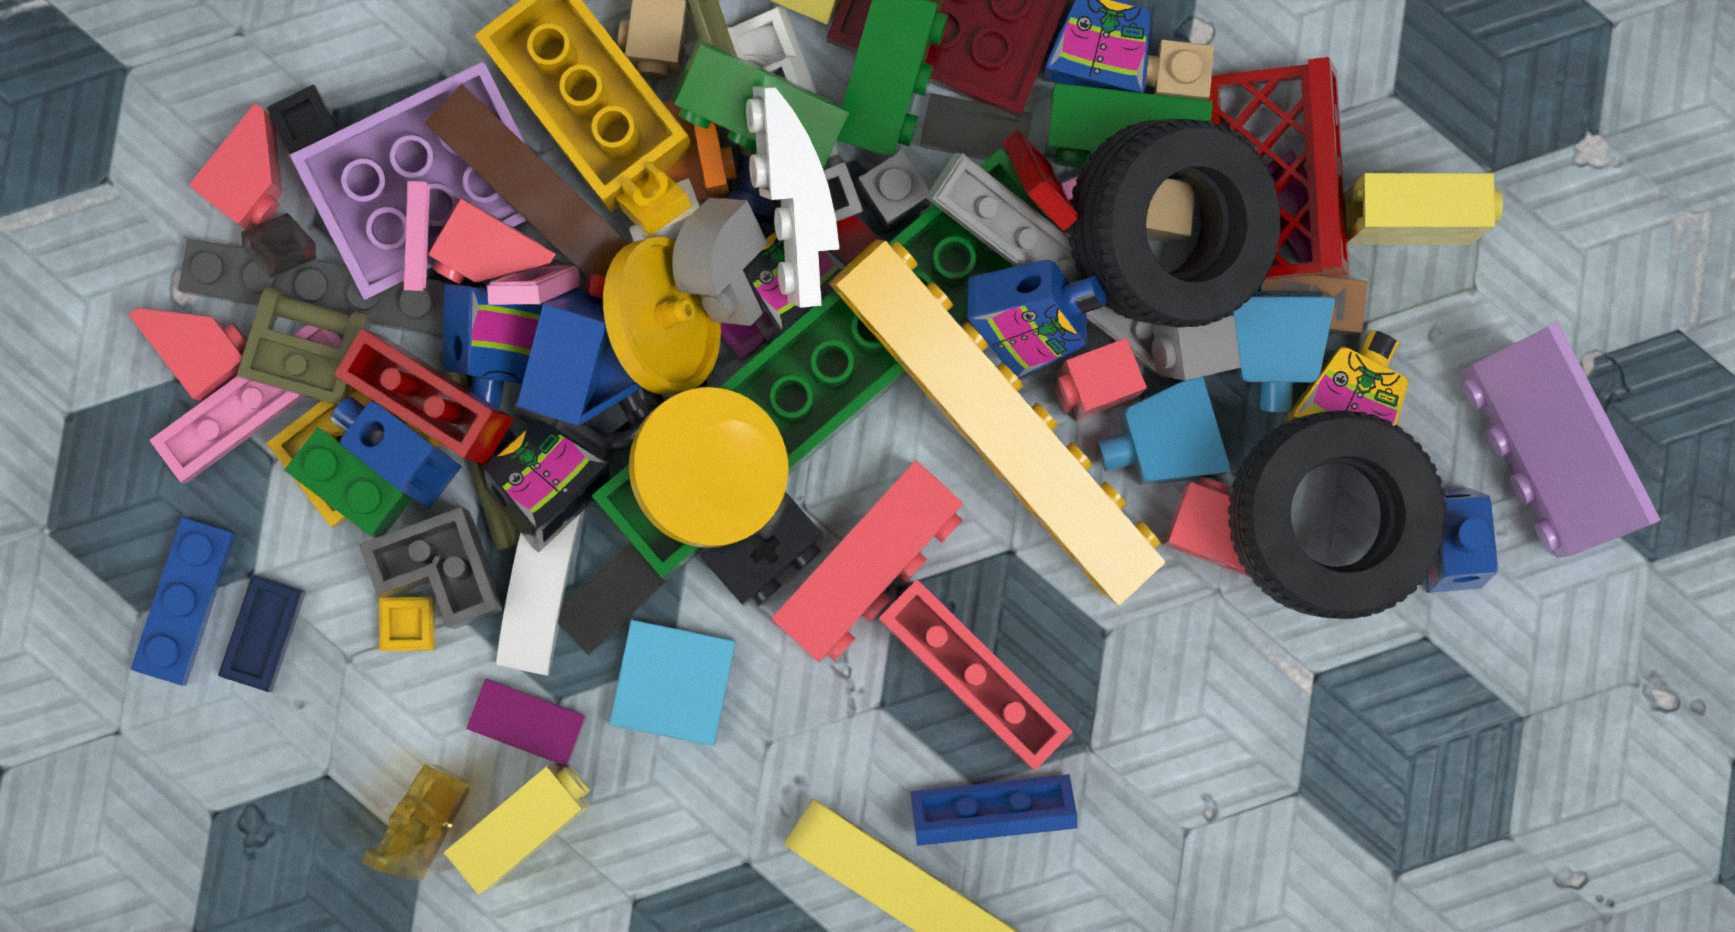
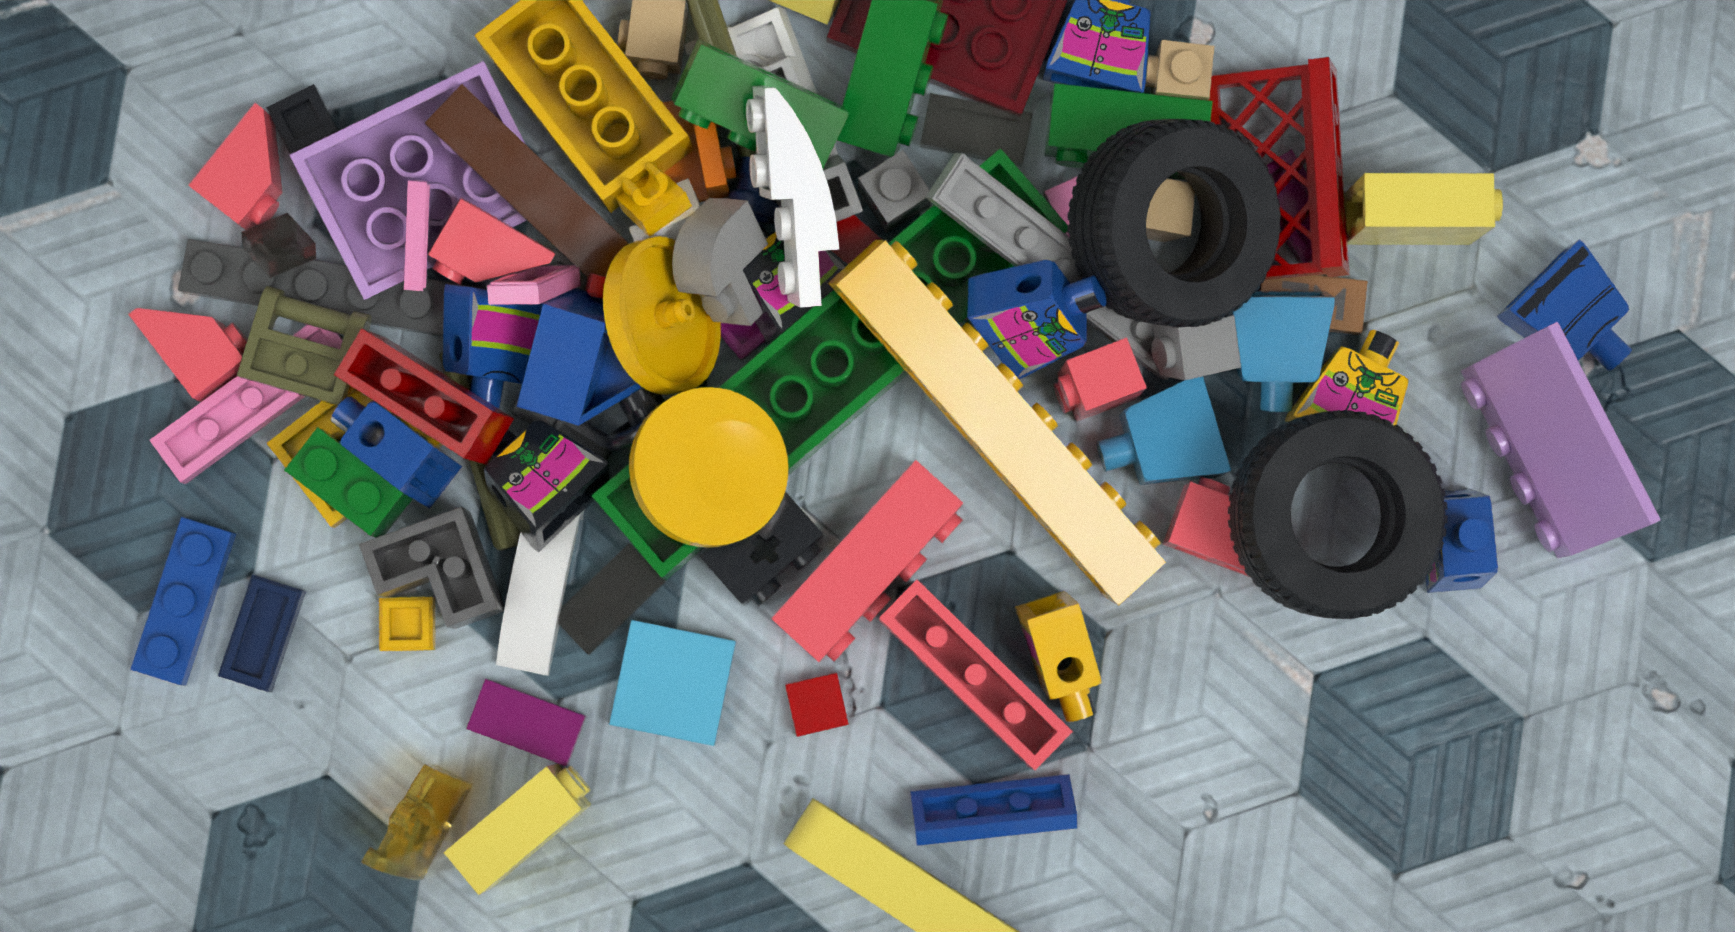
red tile [1002,130,1078,231] -> none
none -> red tile [785,673,849,737]
none -> yellow torso [1015,591,1102,722]
none -> blue torso [1496,239,1632,372]

